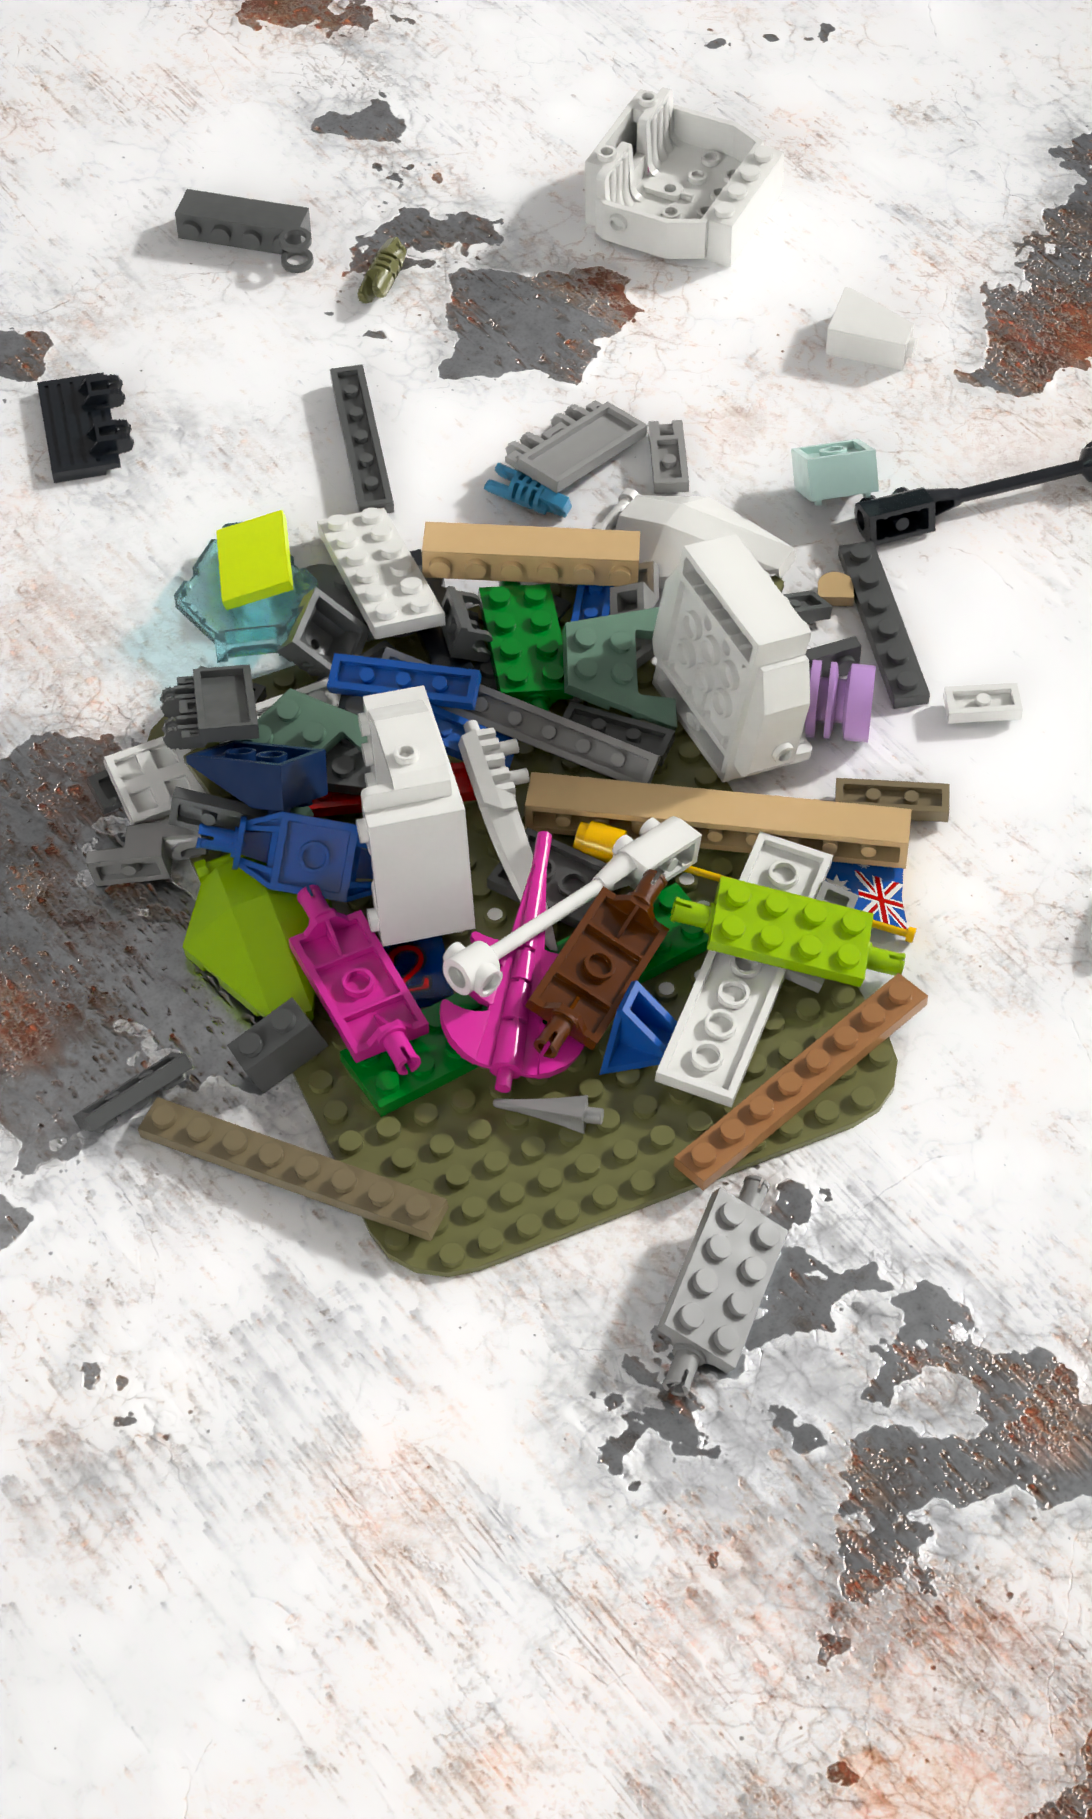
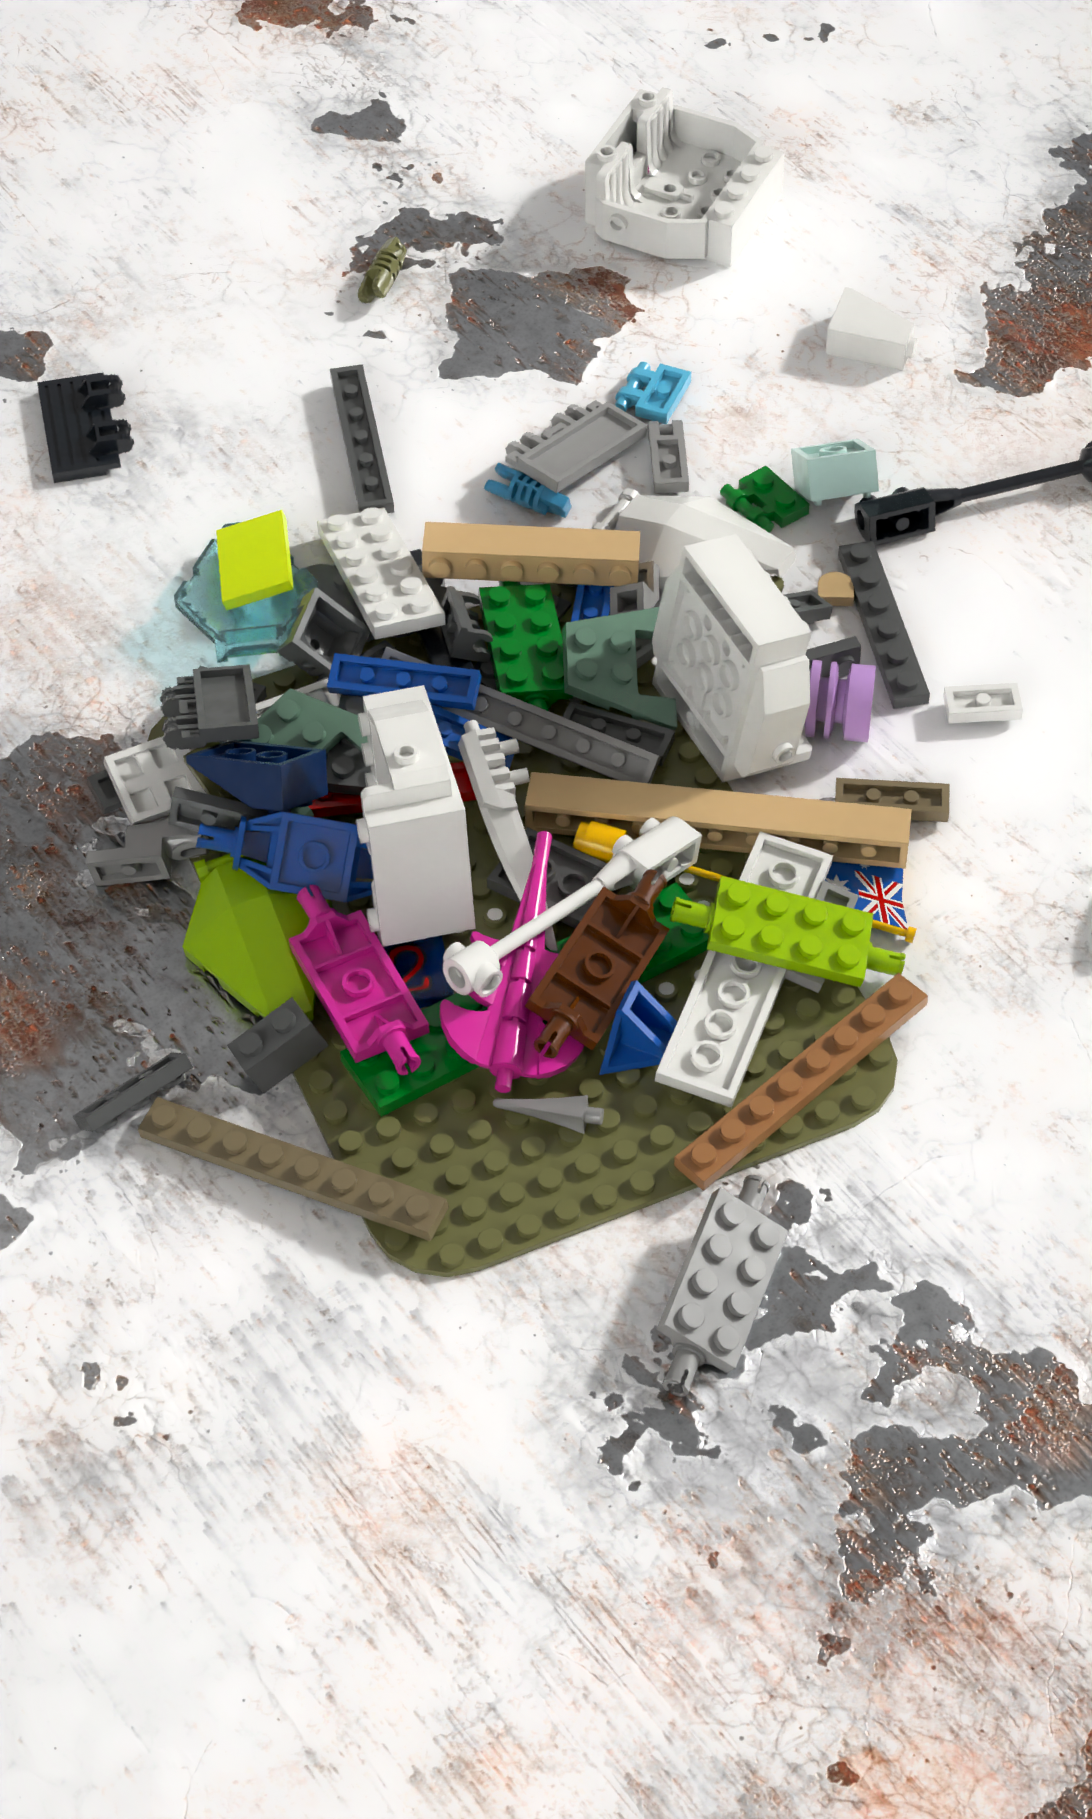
dark grey hinge [175,189,314,273] -> none
none -> medium azure plate [614,361,692,424]
none -> green plate [720,465,810,533]

